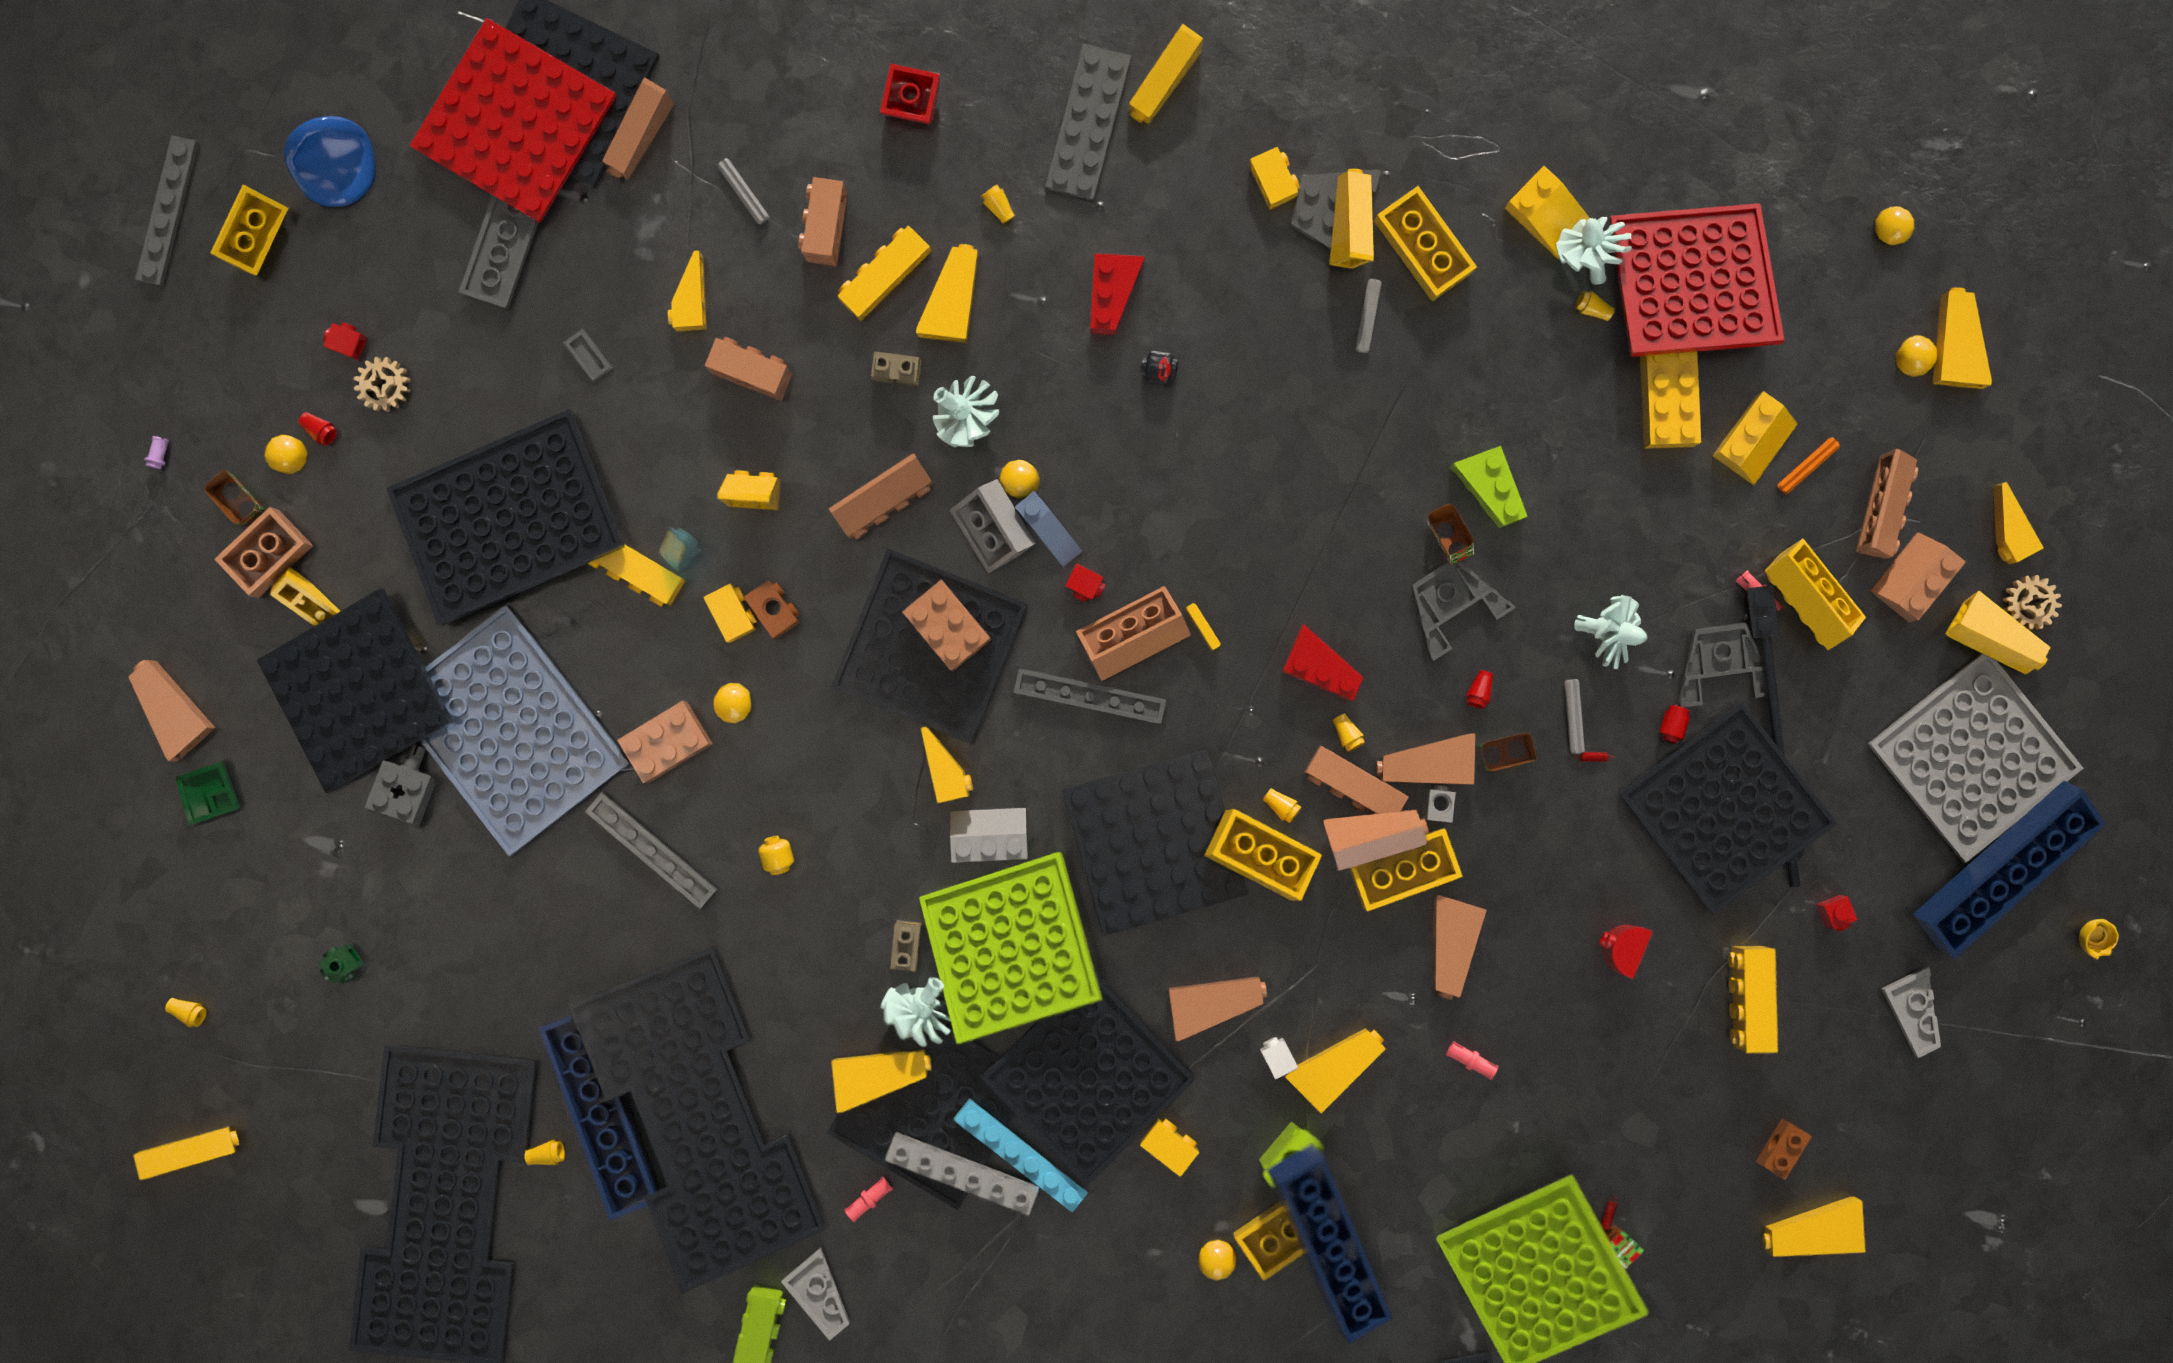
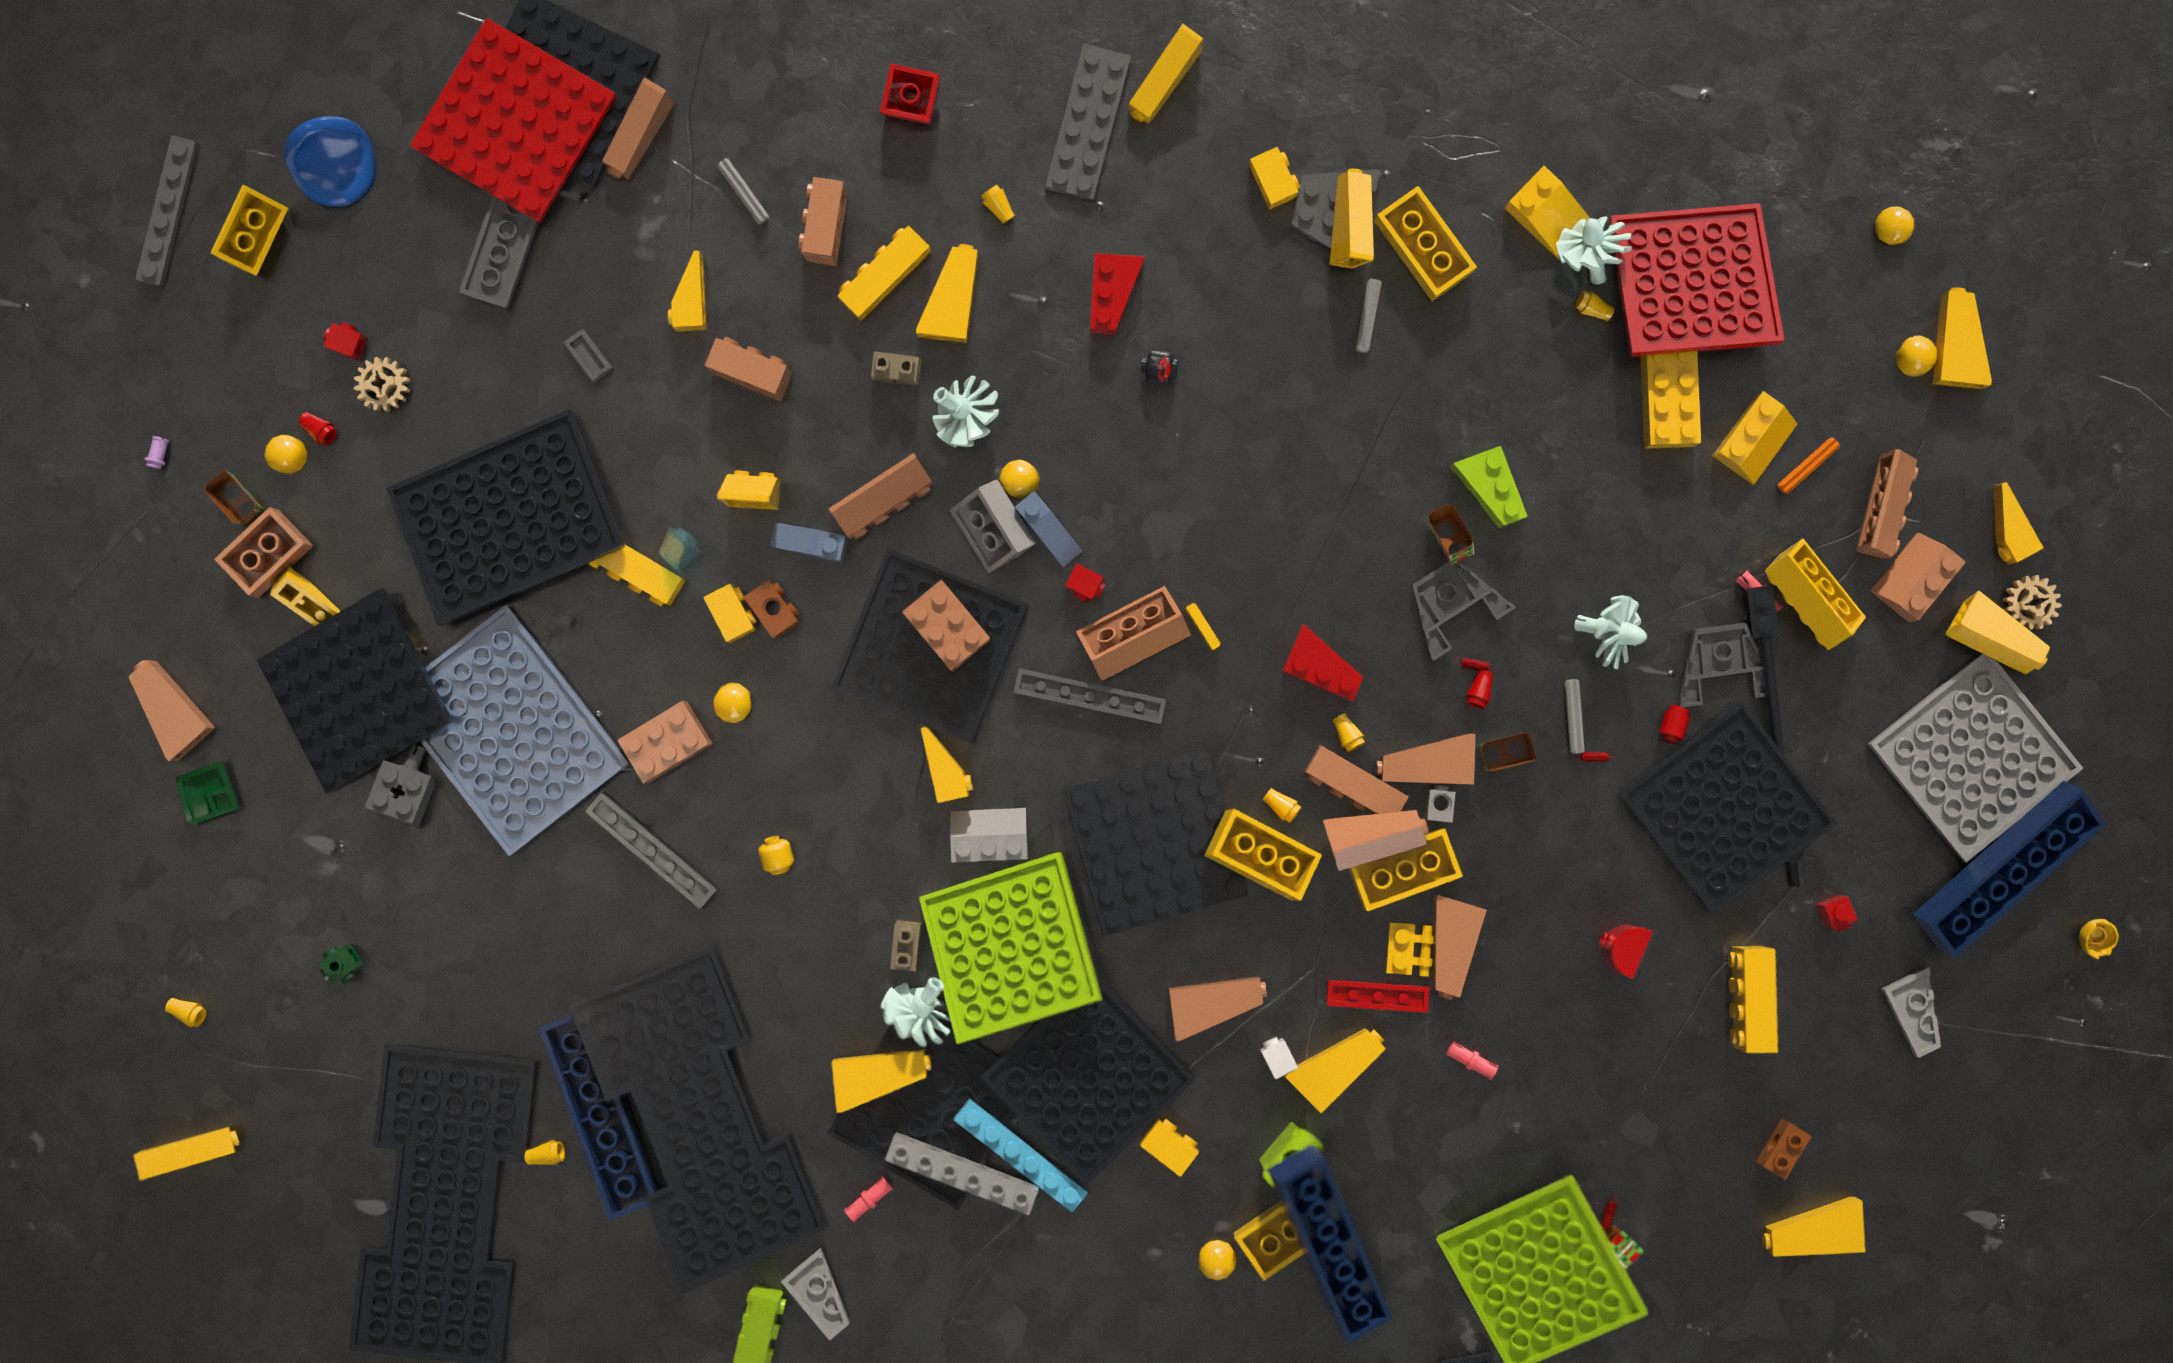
none -> sand blue slope [769,522,848,563]
none -> red plate [1326,980,1430,1013]
none -> yellow plate [1385,922,1434,976]
none -> red piece [1455,657,1496,672]

